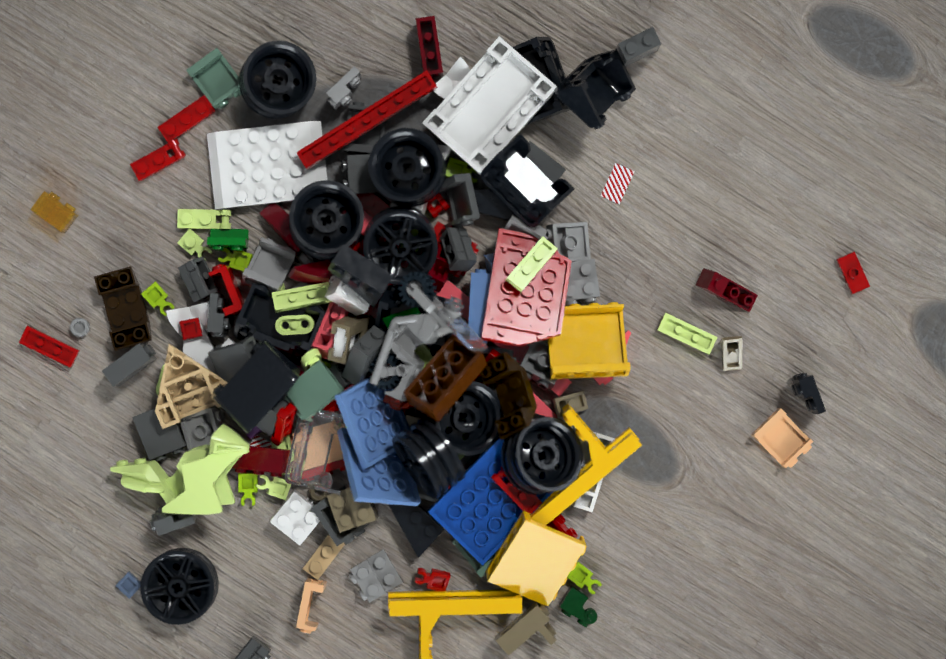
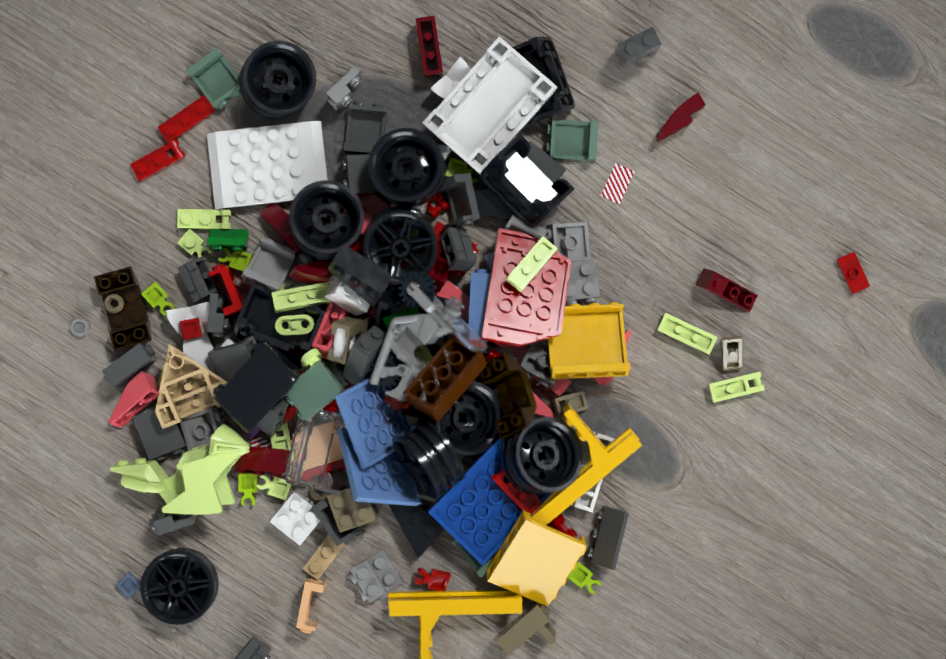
red plate [19,326,80,368] -> none
clear yellow brick [30,191,79,233] -> none
red plate [270,403,296,446] -> none
red plate [296,70,438,170] -> none
black windscreen [554,49,636,129] -> none
dark green brick [559,586,598,628] -> none
light nougat panel [751,408,813,468] -> none
black plate [791,373,826,414] -> none
none -> dark tan plate [104,294,124,313]
none -> coral slope [108,371,160,428]
none -> sand green panel [546,118,598,161]
none -> dark grey slope [588,505,629,570]
none -> dark red slope [656,92,706,142]
none -> yellowish green plate [708,371,765,403]

